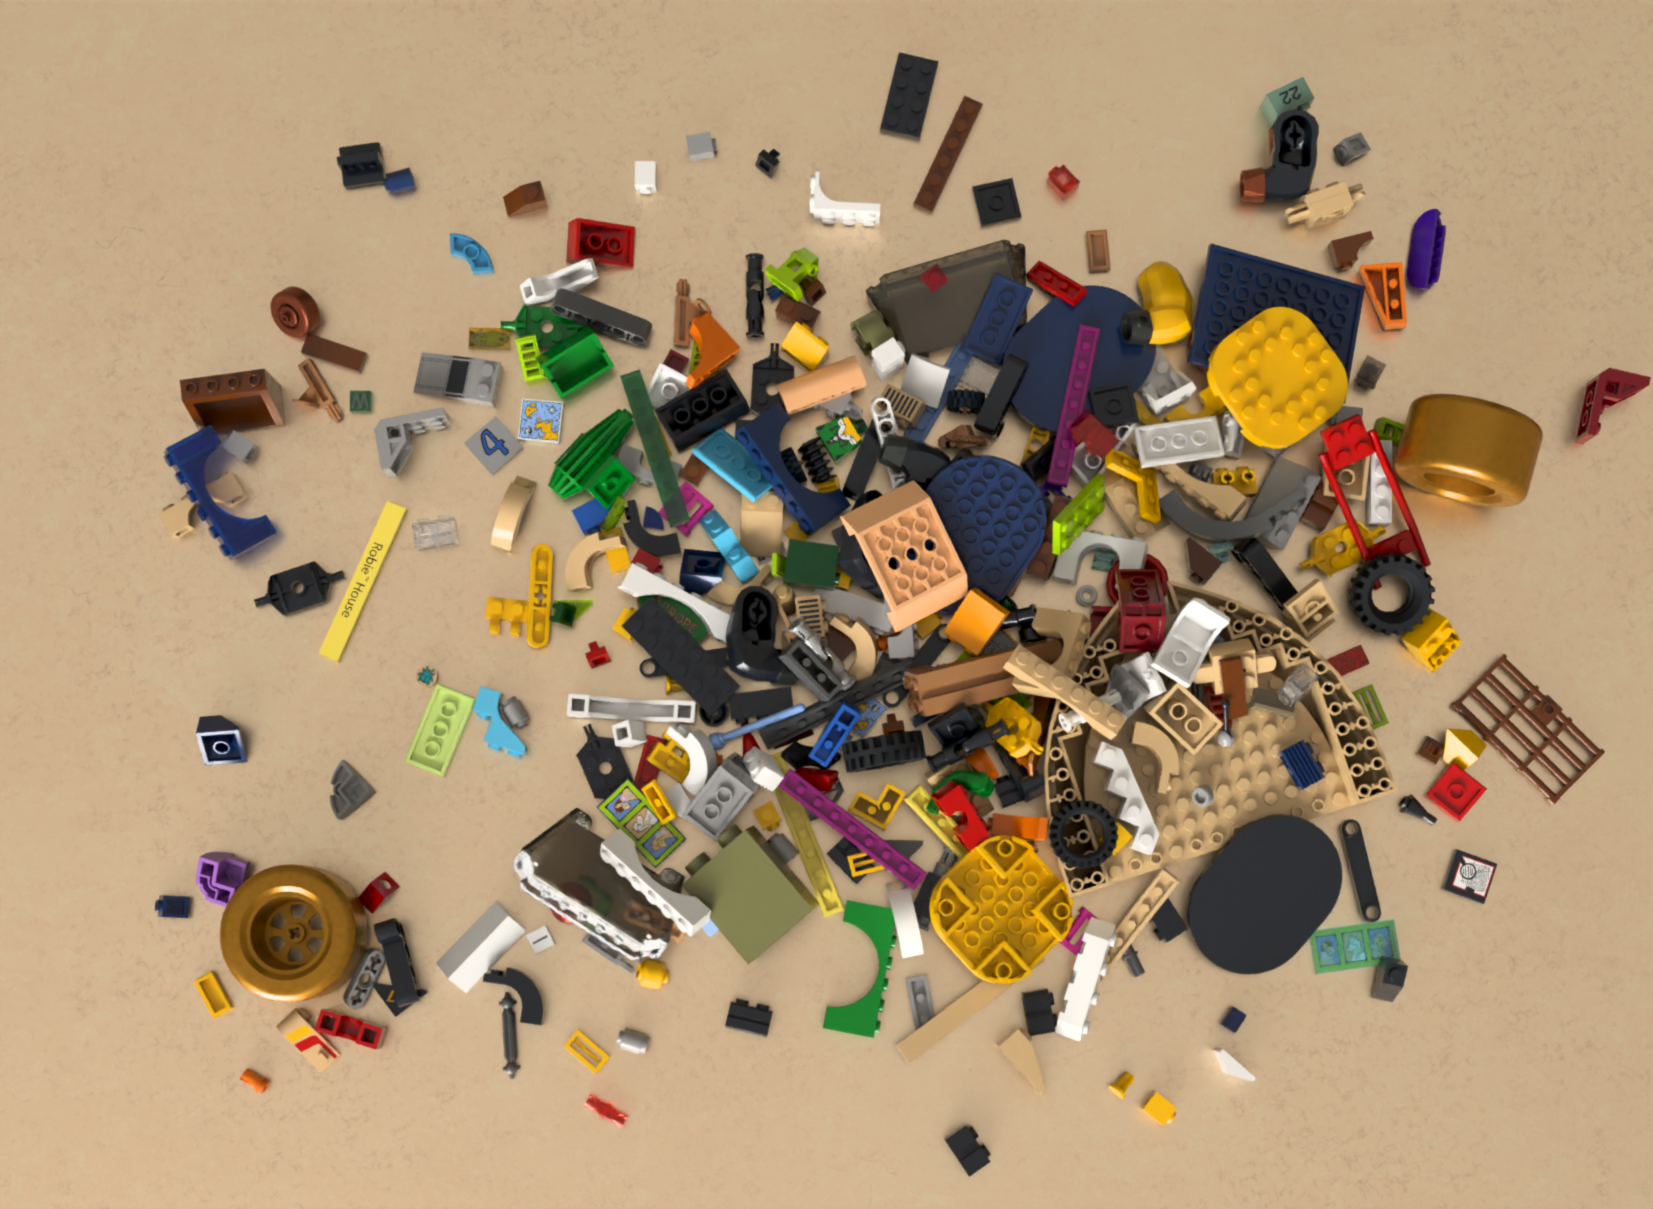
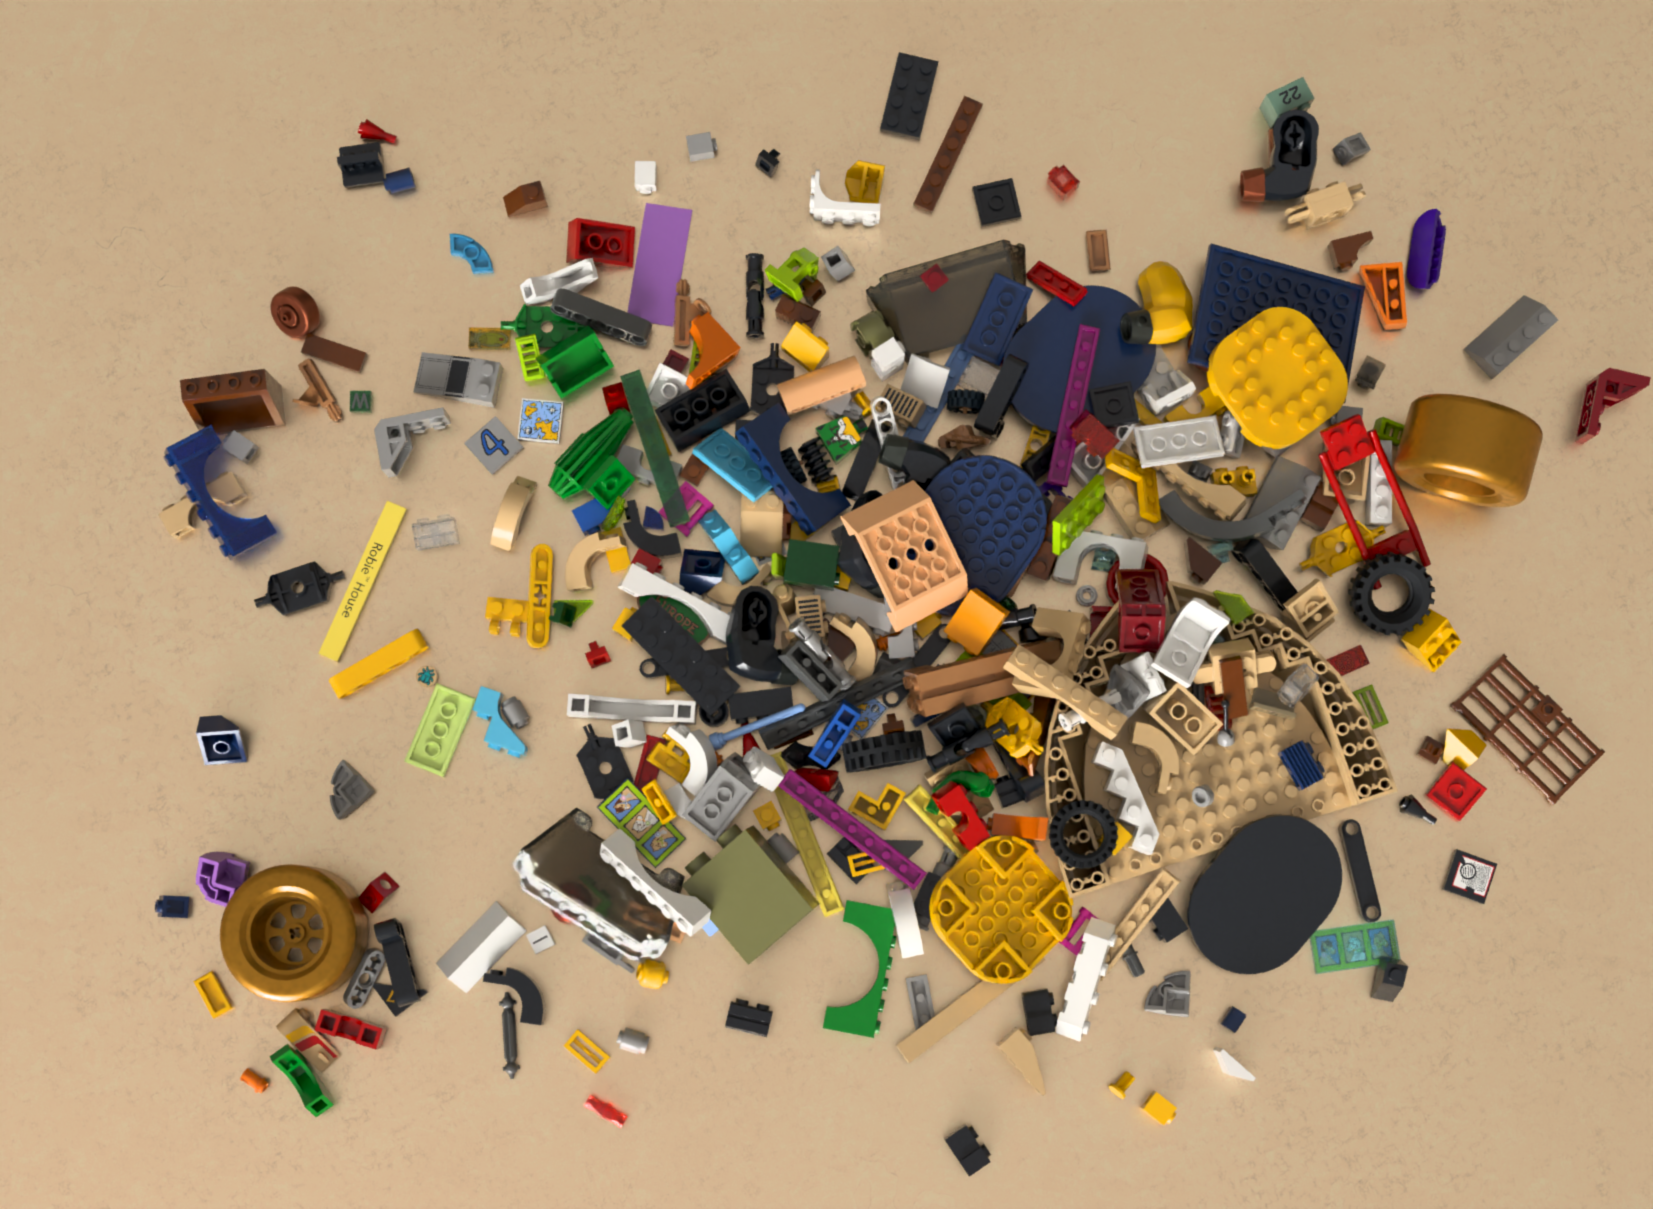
none -> green arch [270,1044,334,1117]
none -> yellow beam [328,629,429,699]
none -> red cone [358,119,397,144]
none -> red bracket [602,382,631,415]
none -> medium lavender sticker [627,203,692,326]
none -> reddish brown tile [782,502,792,540]
none -> light grey brick [821,246,855,281]
none -> yellow slope [845,160,885,204]
none -> yellow piece [853,391,877,418]
none -> light grey brick [1144,971,1191,1017]
none -> clear neon green tile [1213,590,1254,625]
none -> light grey slope [1463,295,1558,379]

